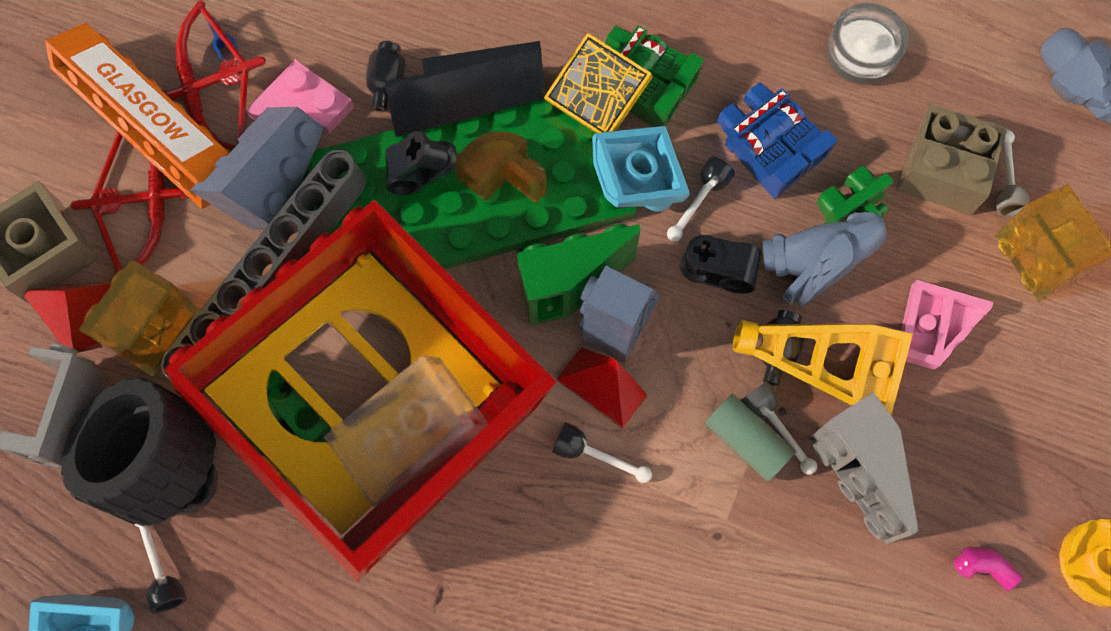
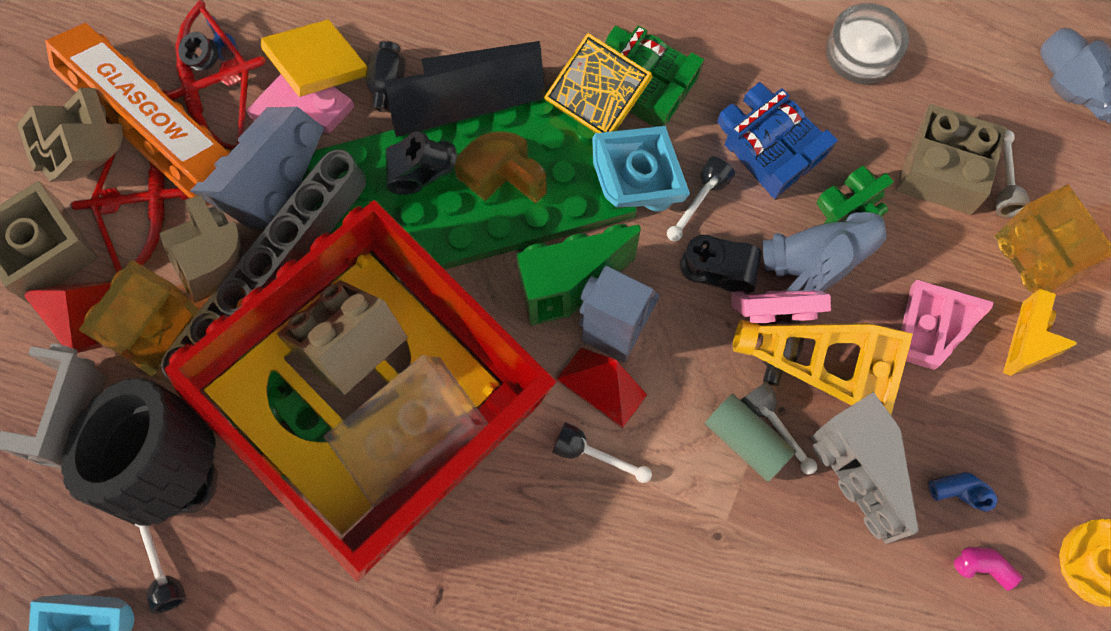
none -> dark tan brick [17,88,123,182]
none -> dark tan brick [159,194,242,303]
none -> black bush [178,32,219,71]
none -> yellow tile [261,19,367,97]
none -> dark tan slope [277,280,408,395]
none -> bright pink wing [731,290,831,323]
none -> blue arm [928,472,998,512]
none -> yellow slope [1003,289,1077,376]

